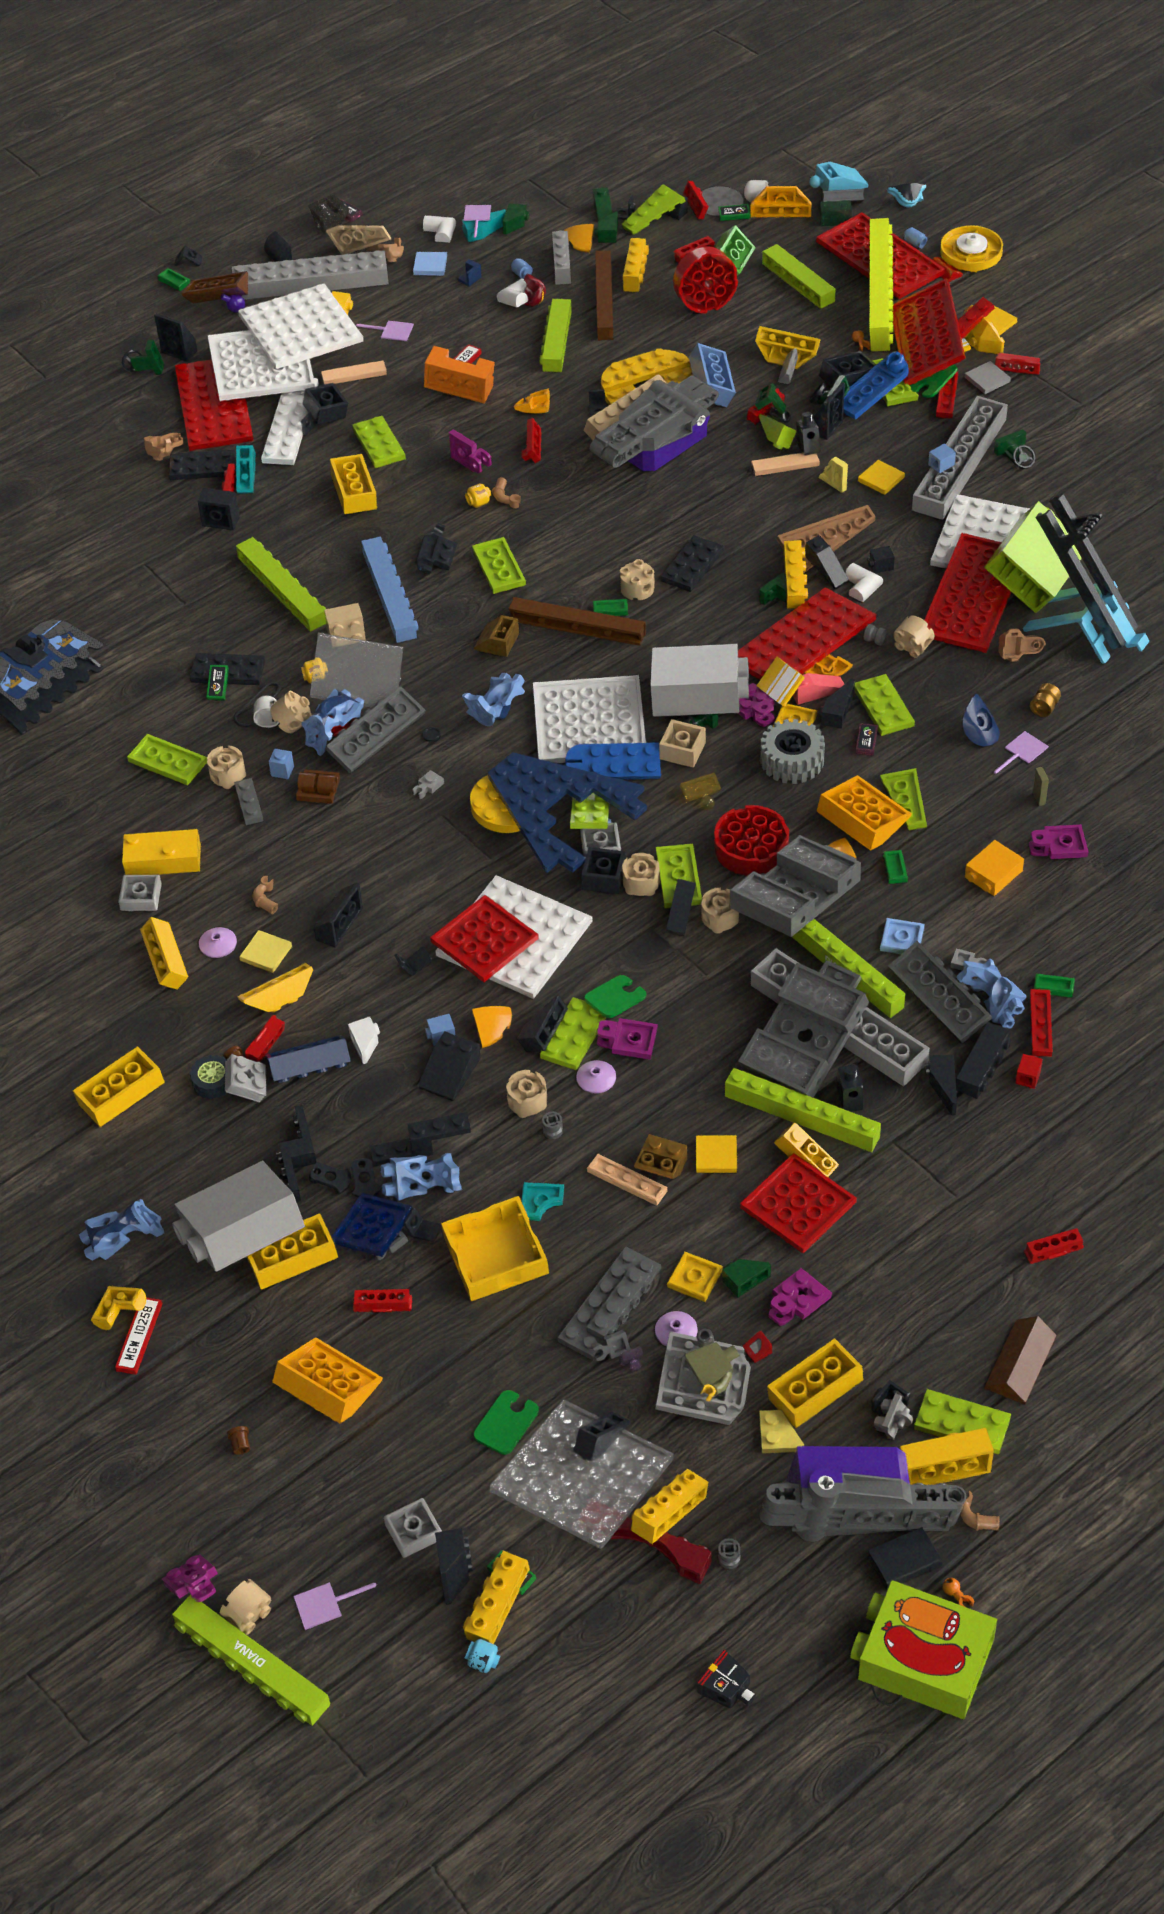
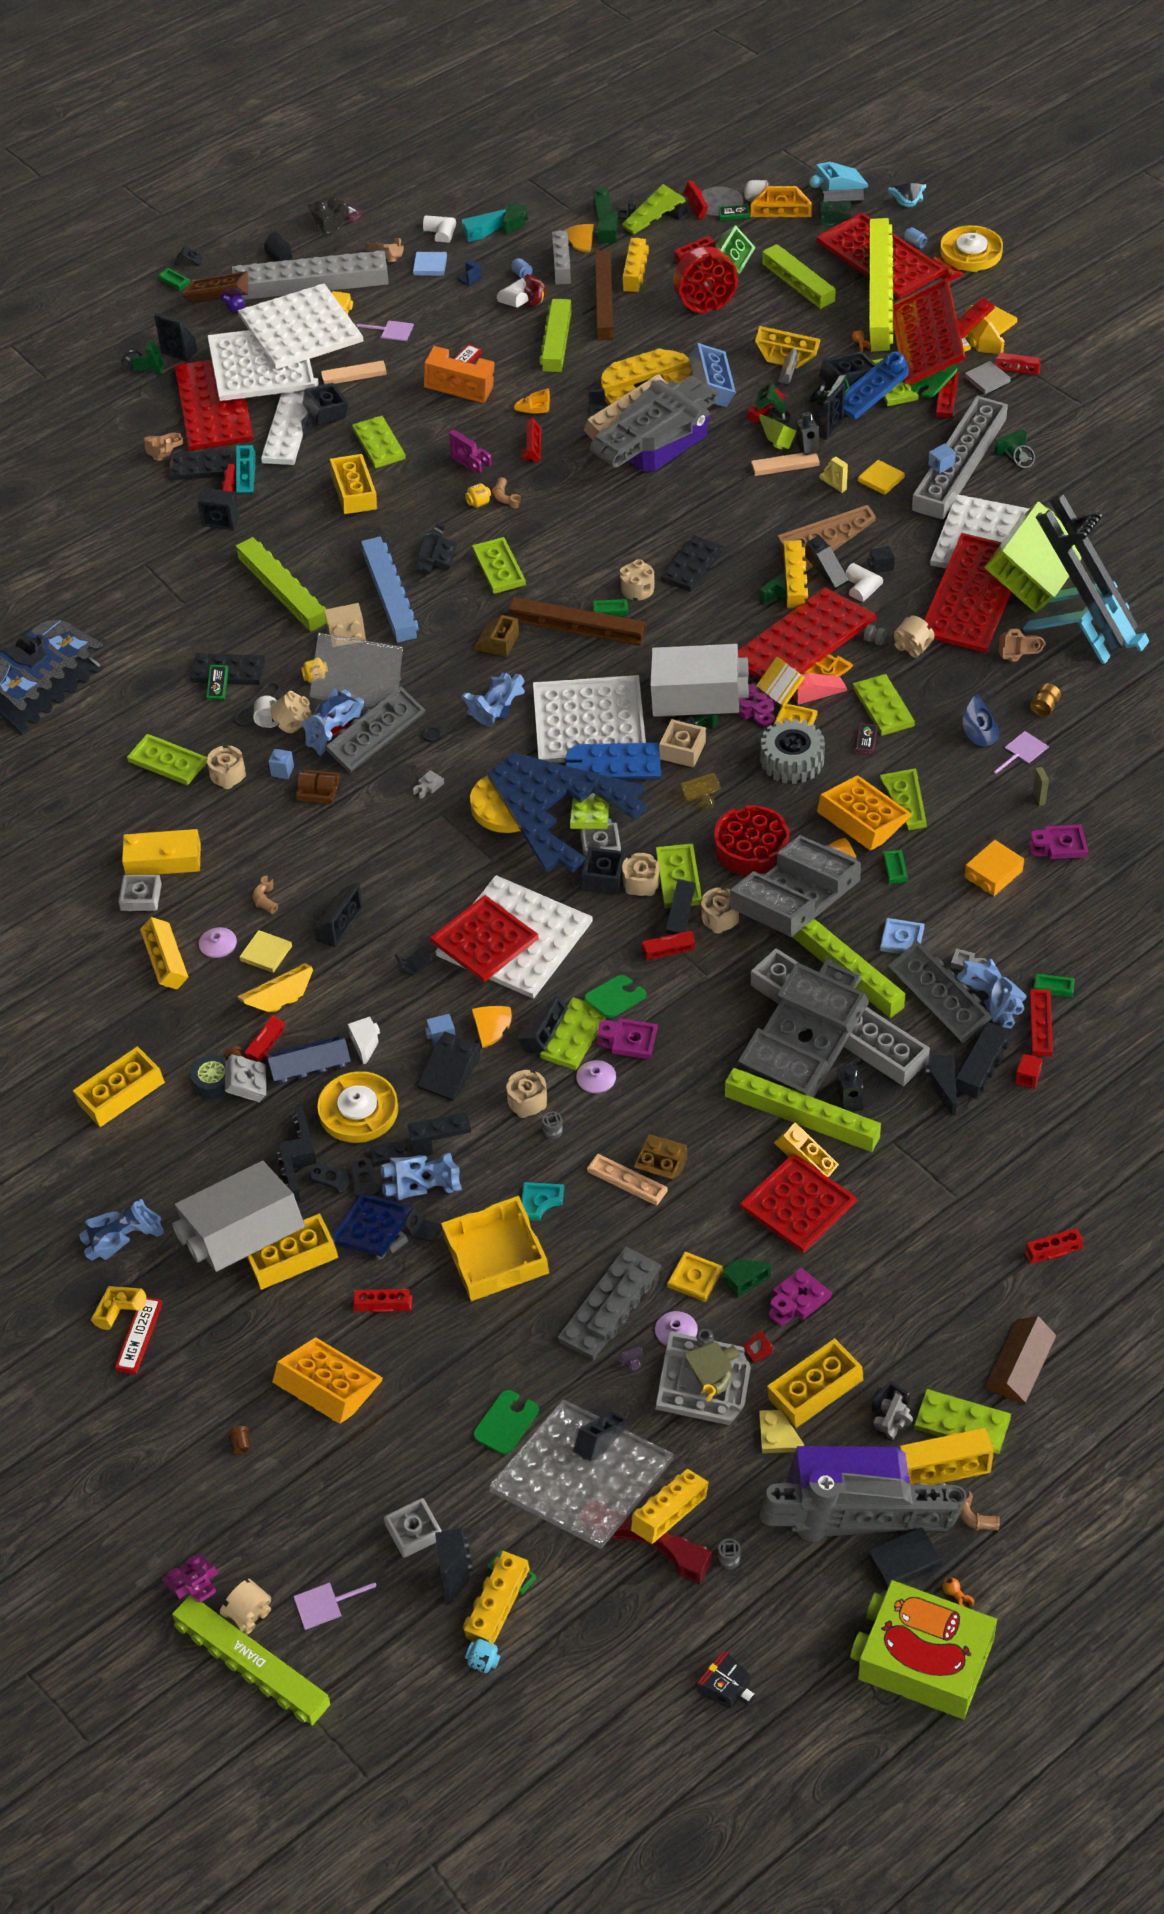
dark grey plate [234,778,264,825] -> none
tan wedge [326,225,391,255] -> none
lavender piece [464,205,491,238] -> none
dark grey plate [591,1330,631,1361] -> none
yellow tile [696,1135,737,1173] -> none
black slope [819,678,855,729] -> none
none -> yellow piece [318,1072,398,1143]
none -> red piece [642,931,695,960]

